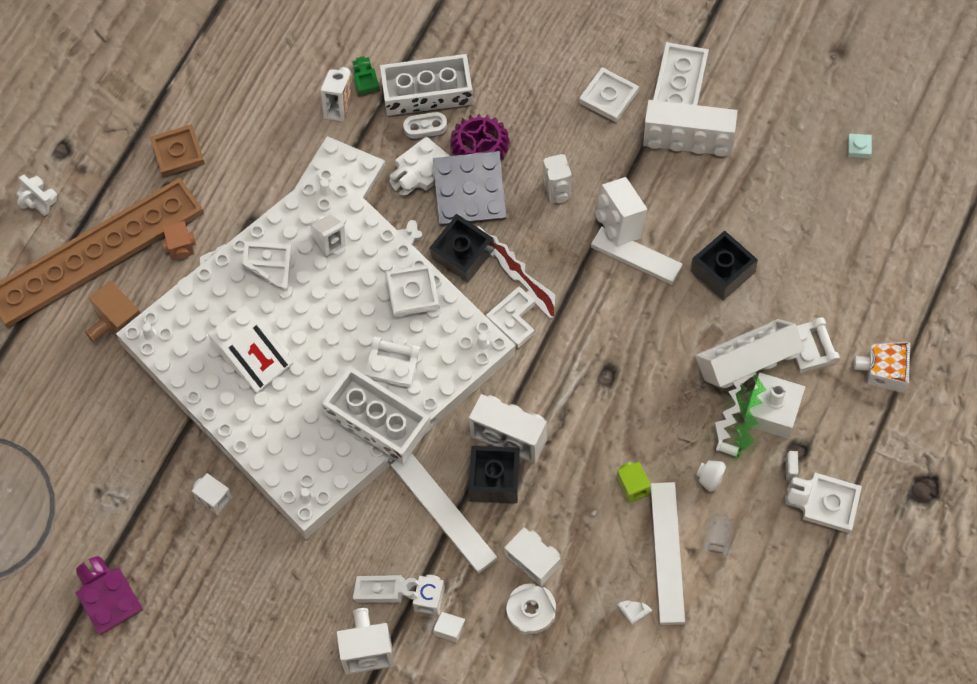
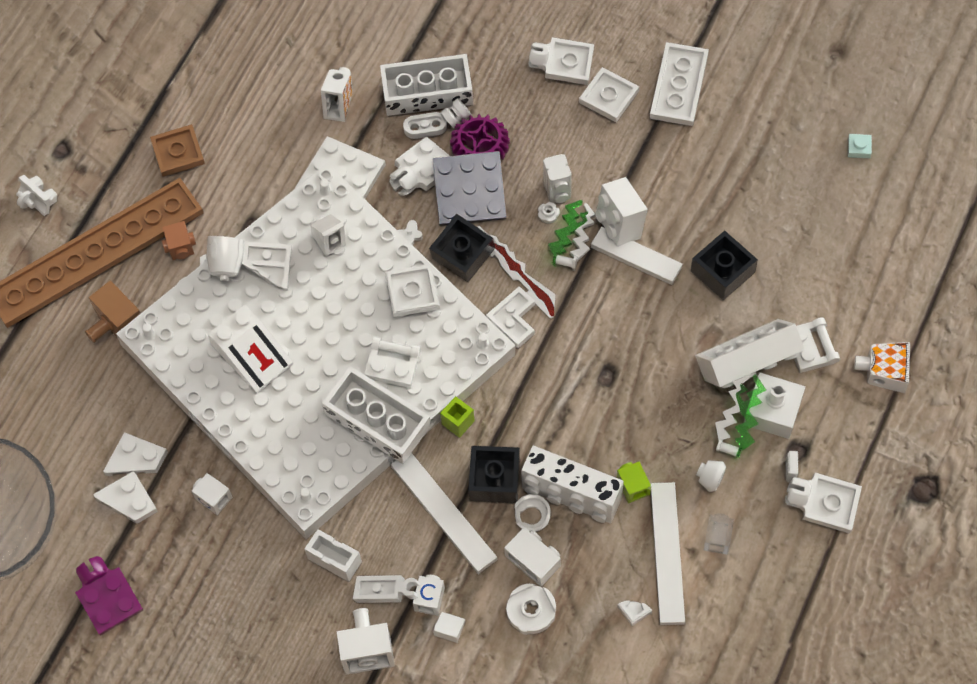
green plate [352,56,380,96] -> none
white brick [469,394,547,464] -> none
white brick [643,100,738,157] -> none
none -> white wing [93,471,158,524]
none -> white wing [103,433,168,476]
none -> white helmet [206,236,244,281]
none -> white brick [305,529,362,582]
none -> lime brick [440,396,475,438]
none -> white wheel [441,98,472,129]
none -> white piece [514,494,551,532]
none -> white brick [521,445,624,523]
none -> white plate [528,37,594,85]
none -> white plate [538,202,560,224]
none -> piece [548,200,596,271]

